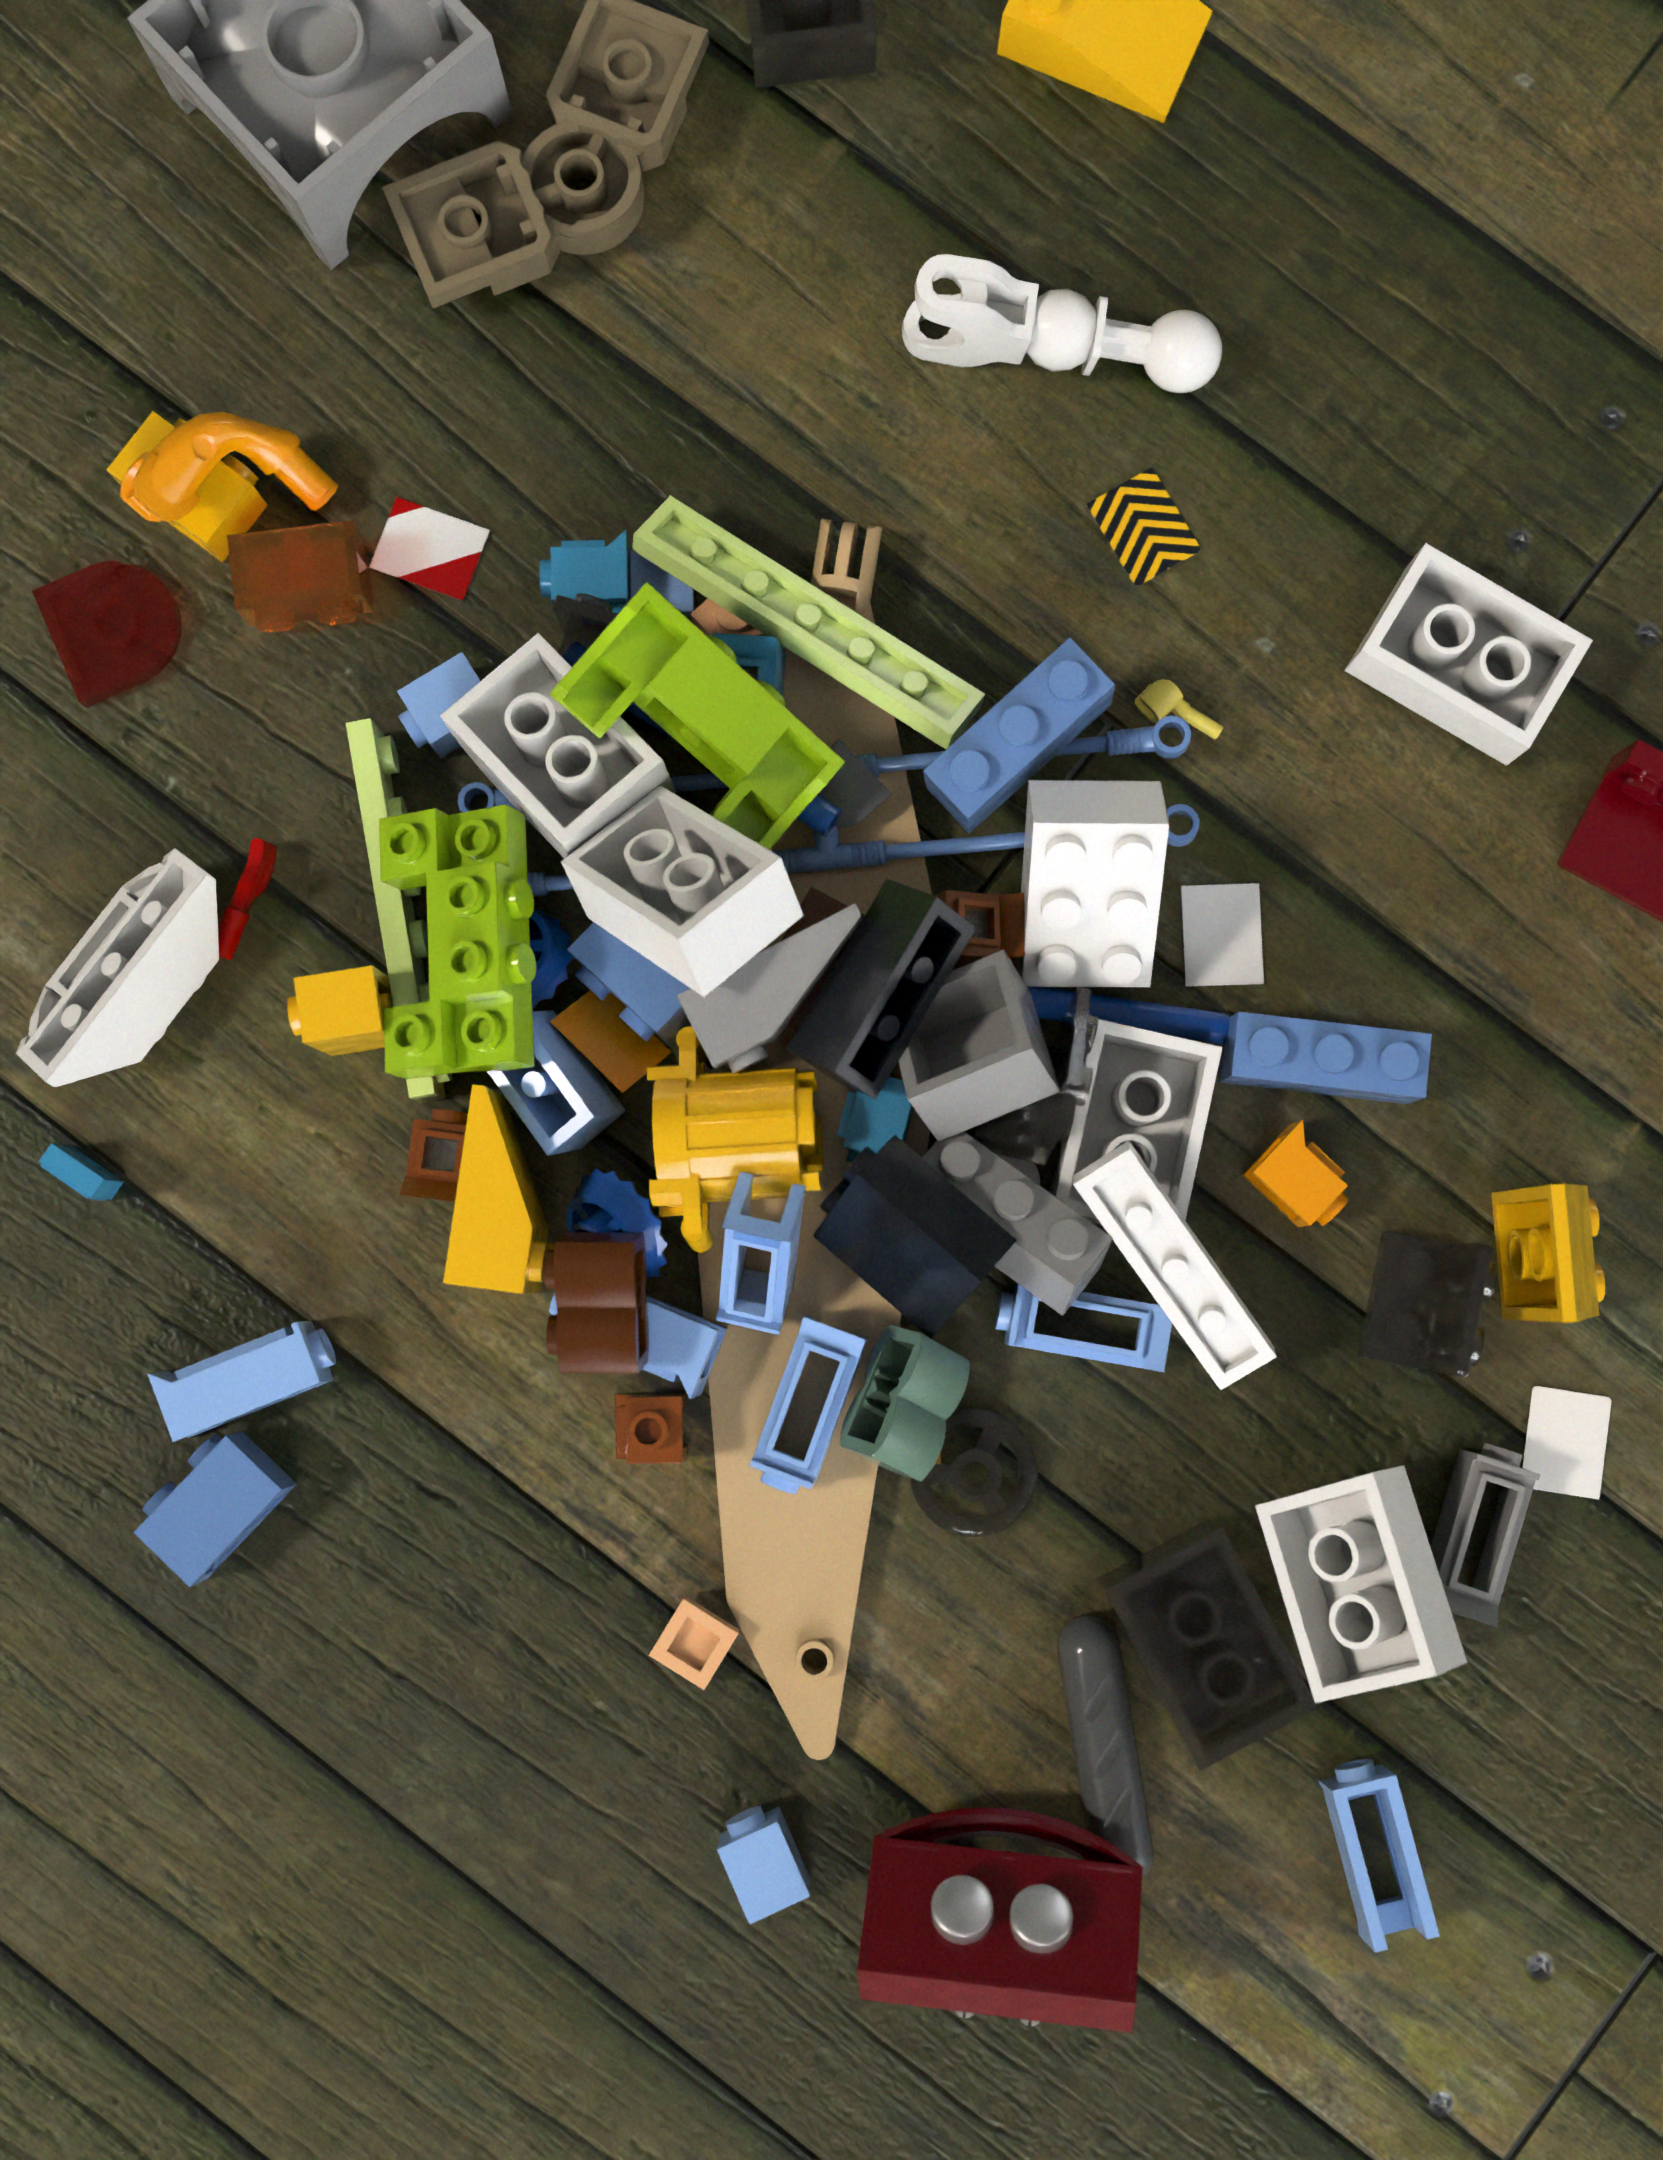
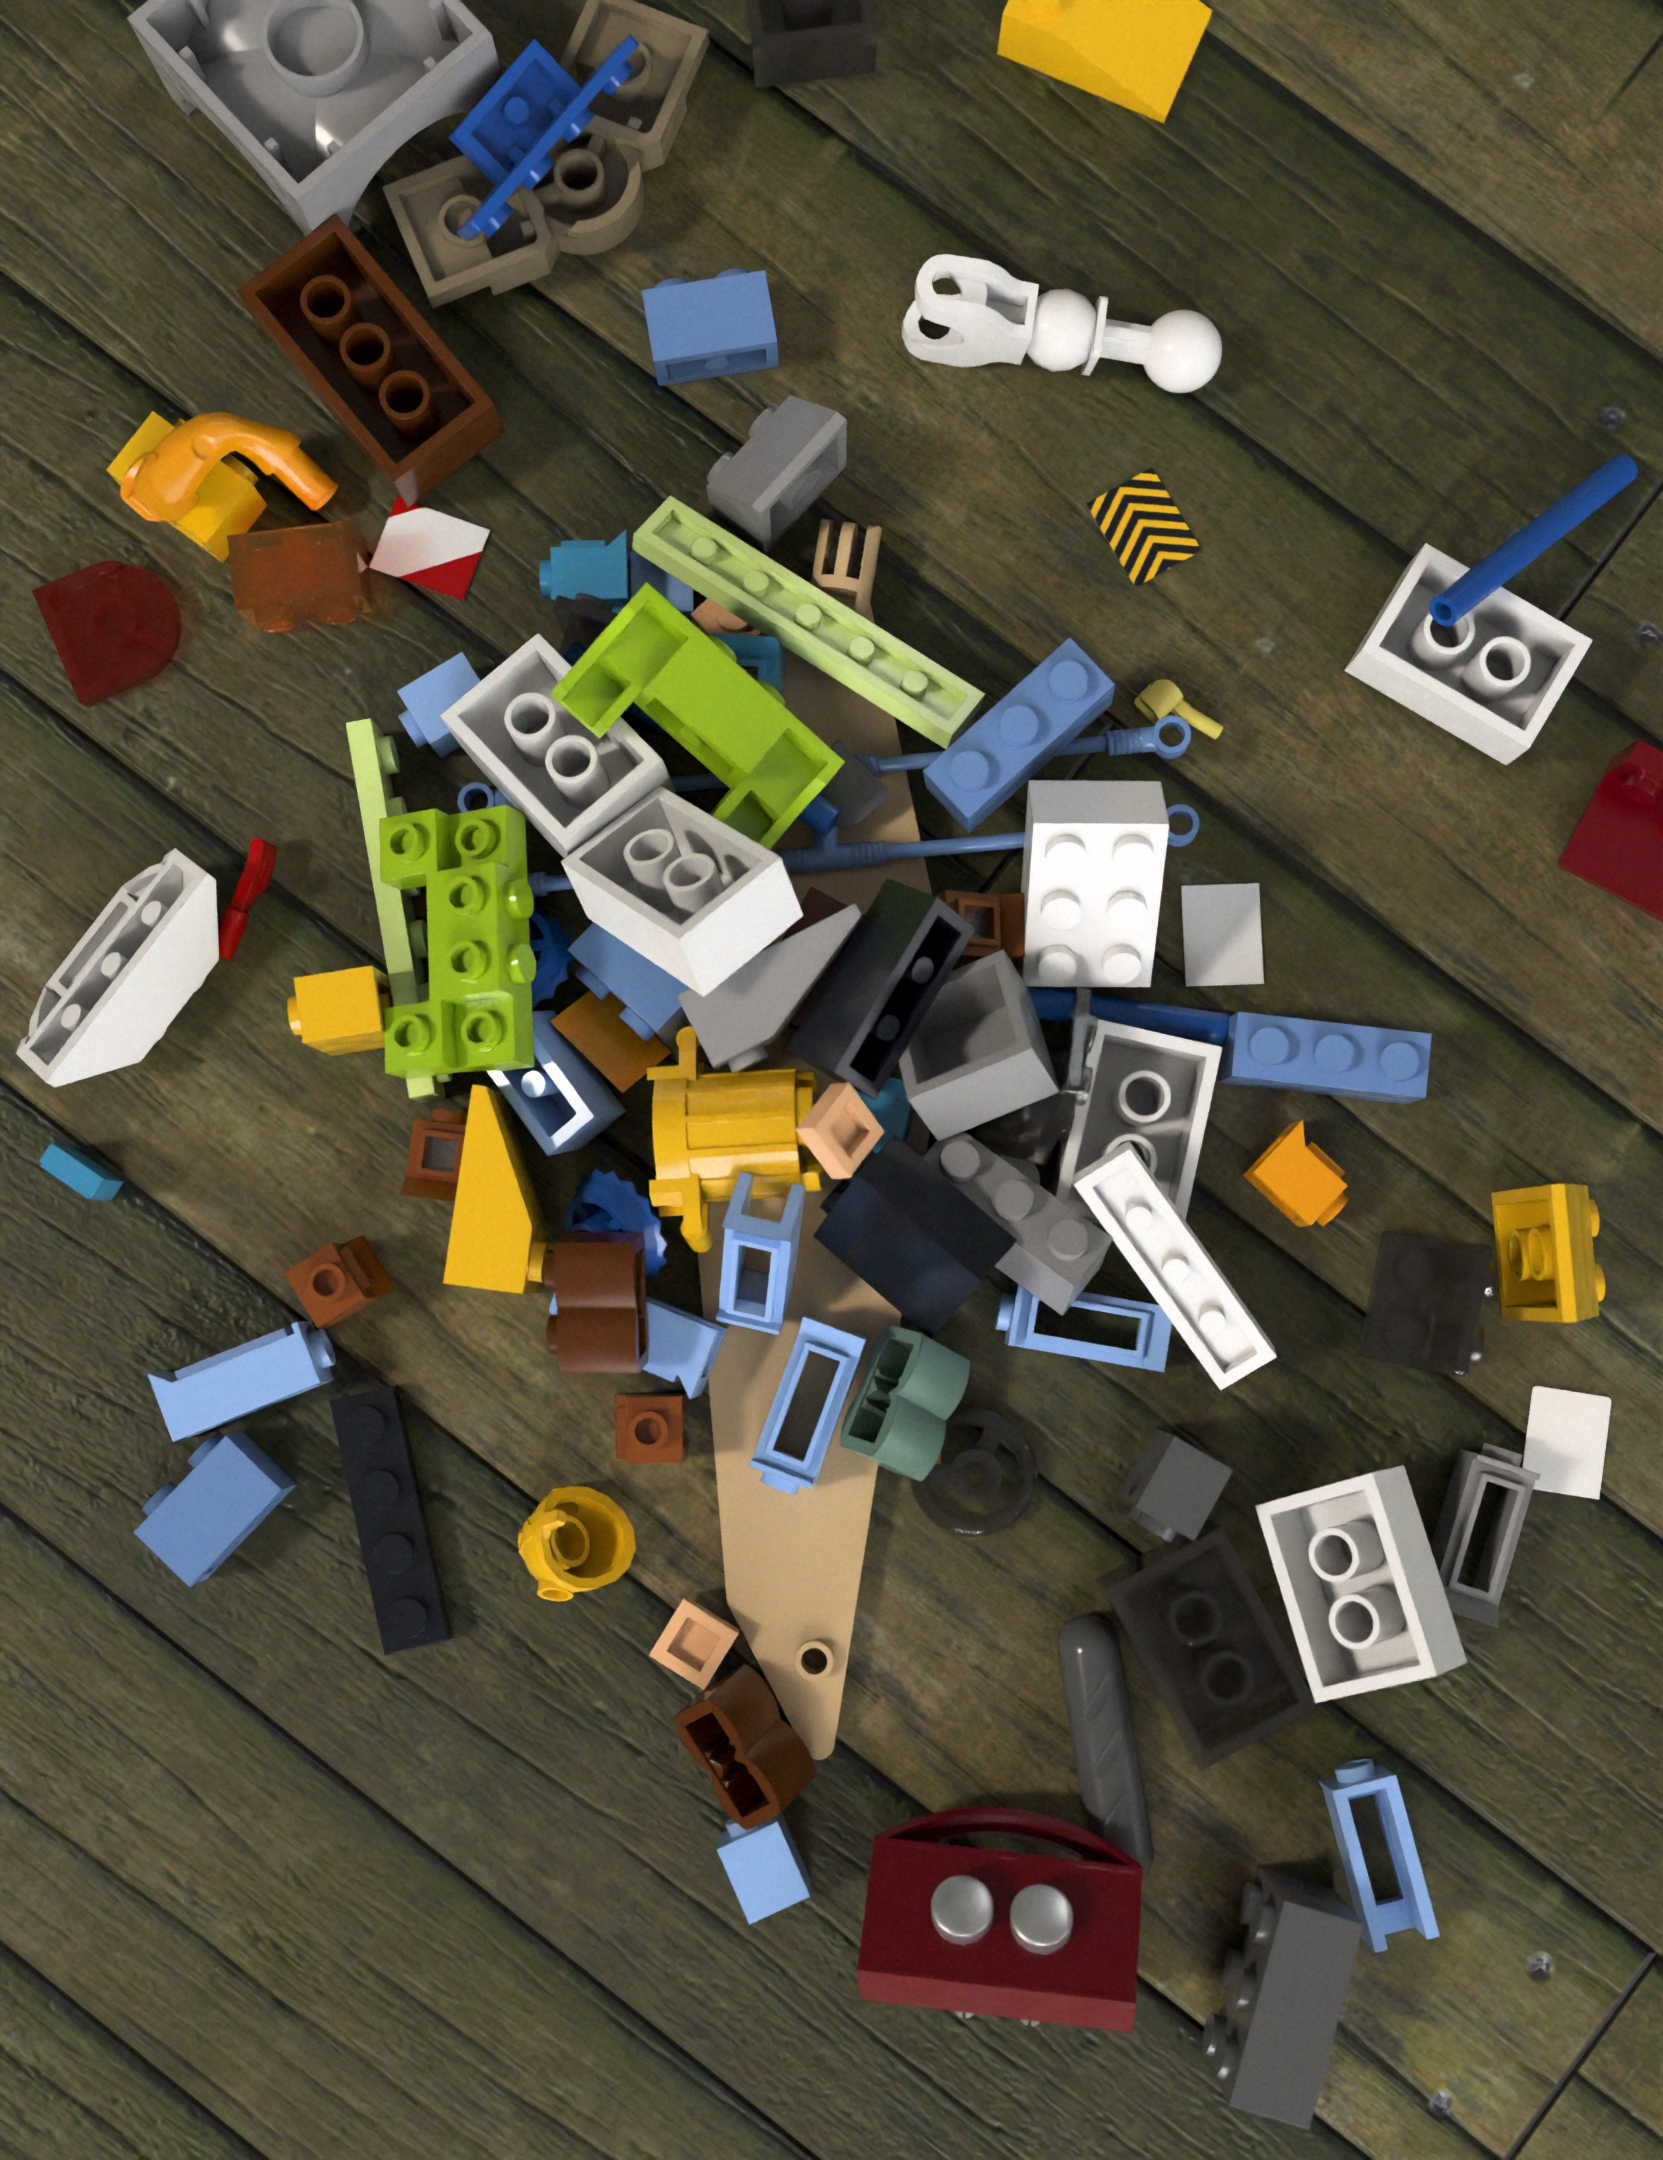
none -> reddish brown brick [237,214,505,508]
none -> dark orange window [284,1235,395,1328]
none -> black plate [329,1385,453,1656]
none -> blue bracket [448,34,639,241]
none -> yellow helmet [518,1485,636,1601]
none -> medium blue brick [641,268,779,386]
none -> reddish brown brick [675,1664,816,1830]
none -> light grey slope [706,395,847,555]
none -> light nougat plate [796,1082,885,1179]
none -> dark grey brick [1118,1428,1233,1543]
none -> dark grey brick [1202,1866,1364,2130]
none -> blue piece [1429,454,1638,626]

